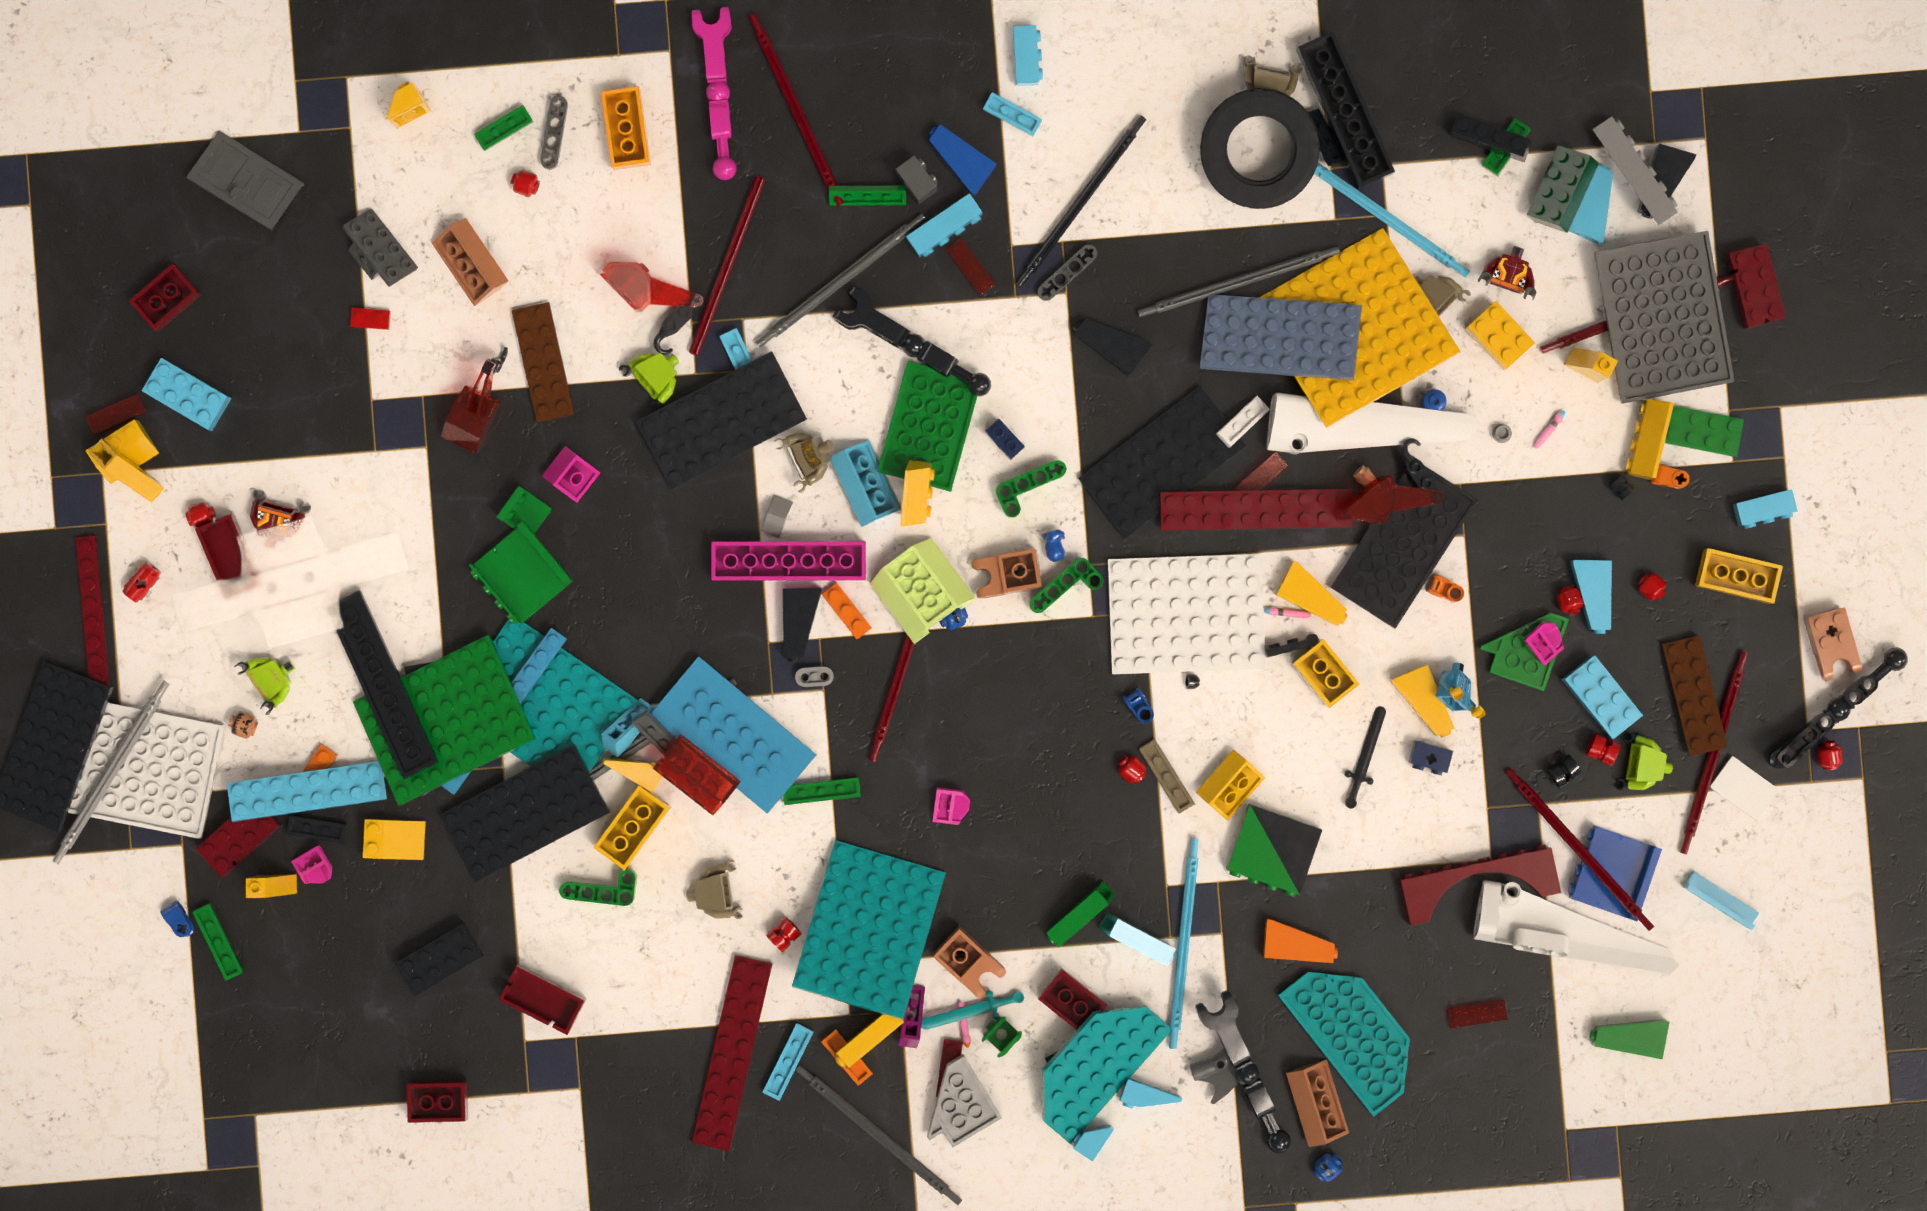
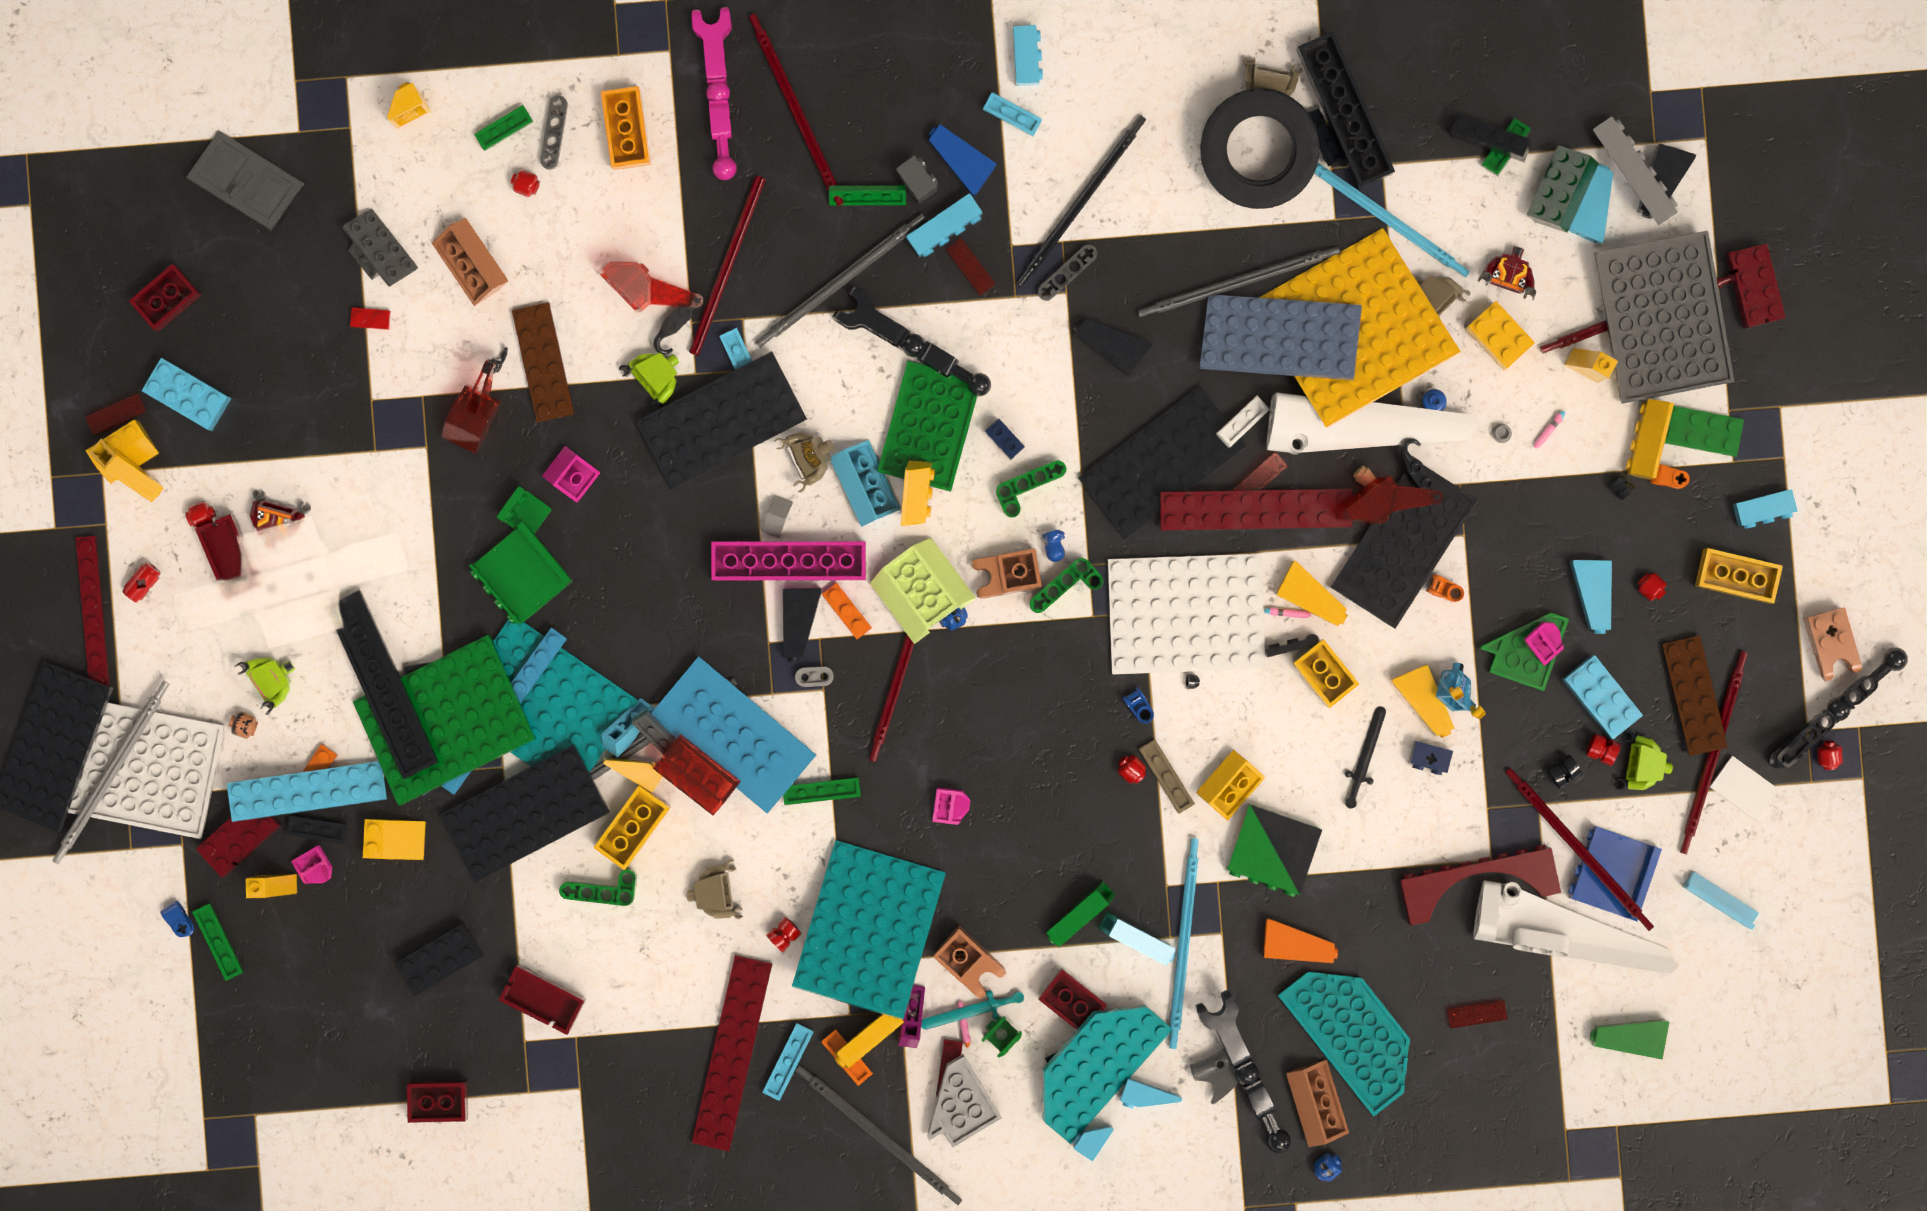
red head [1557,585,1584,615] -> none

